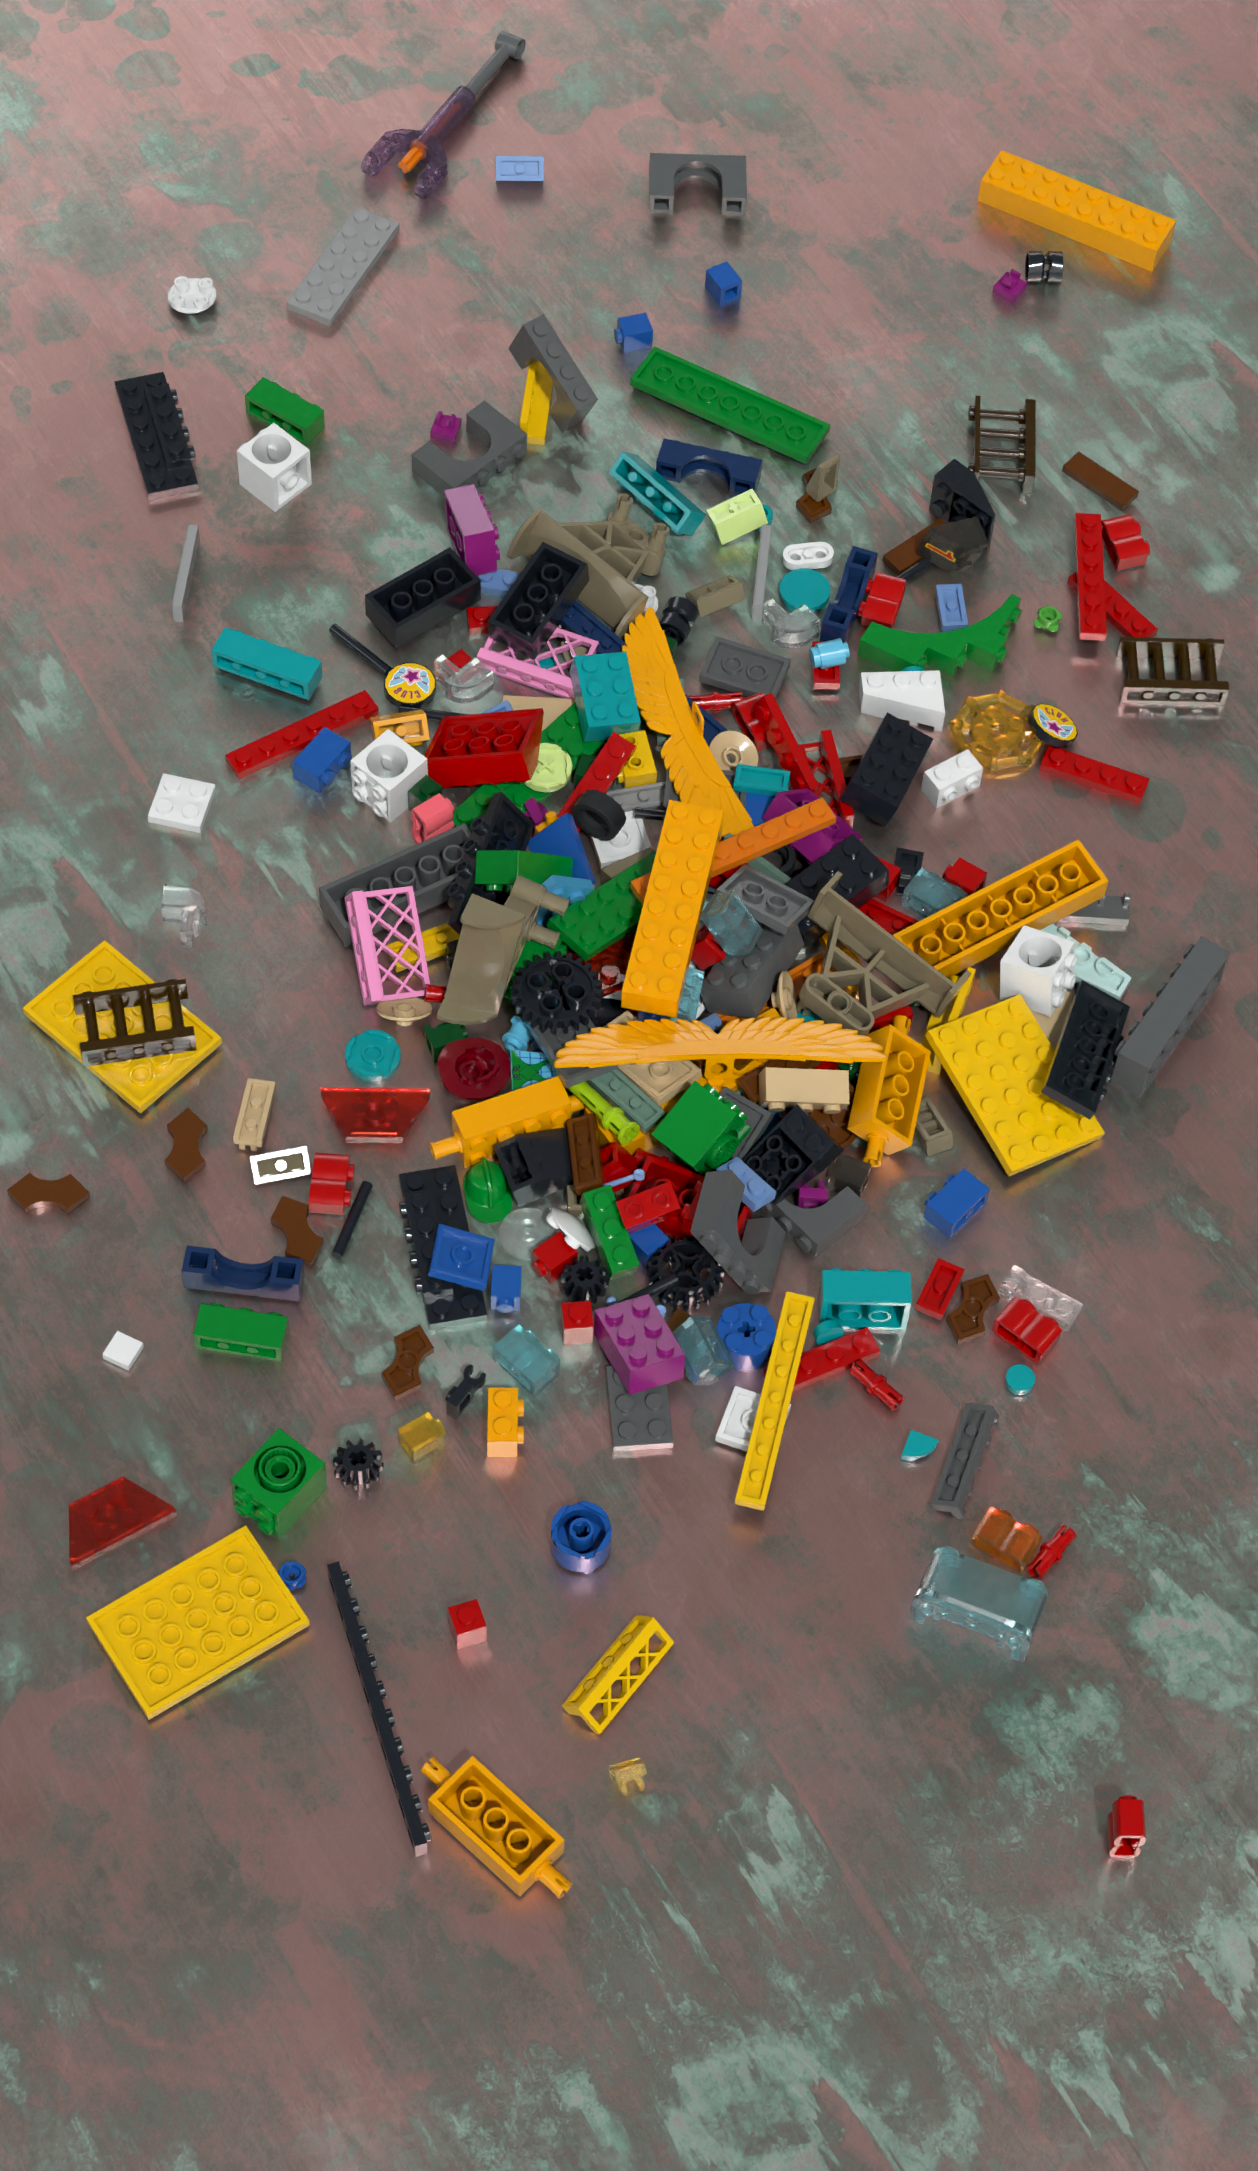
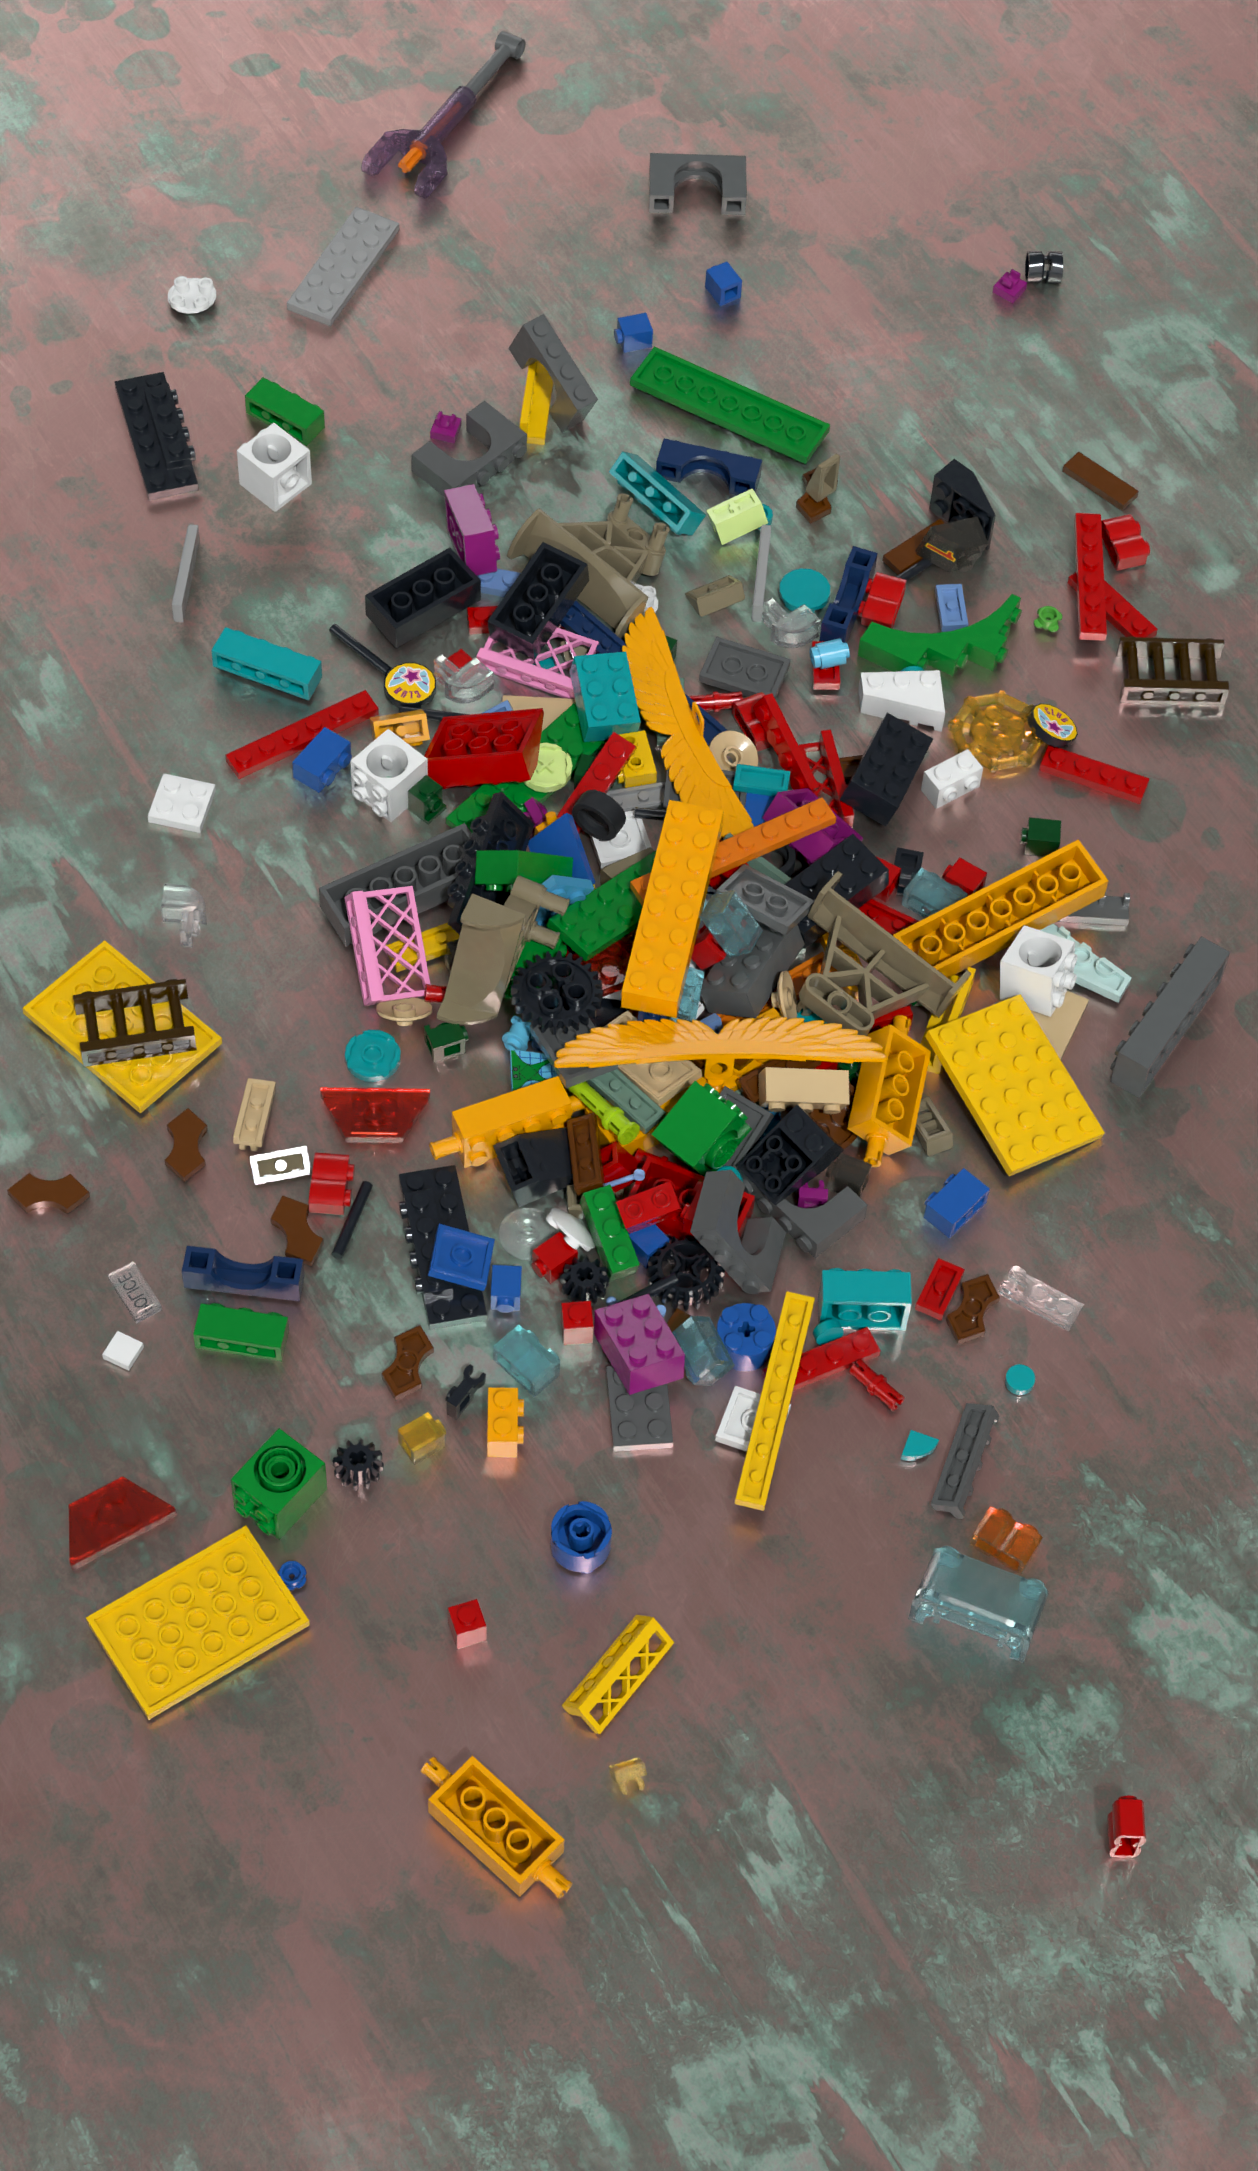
black plate [327,1561,432,1857] -> none
coral brick [411,793,455,844] -> none
dark red hat [438,1038,511,1100] -> none
green piece [463,1158,512,1224] -> none
medium blue plate [496,156,544,181] -> none
black wheel [658,596,699,646] -> none
medium blue plate [716,1157,776,1212] -> none
white plate [782,542,834,570] -> none
dark brown fence [968,396,1036,493] -> none
light orange brick [978,150,1176,272] -> none
red brick [992,1297,1062,1364] -> none
red pin [1026,1524,1076,1580] -> none
black plate [1041,980,1130,1120] -> none
none -> clear tile [108,1261,162,1324]
none -> dark green brick [1020,817,1061,857]

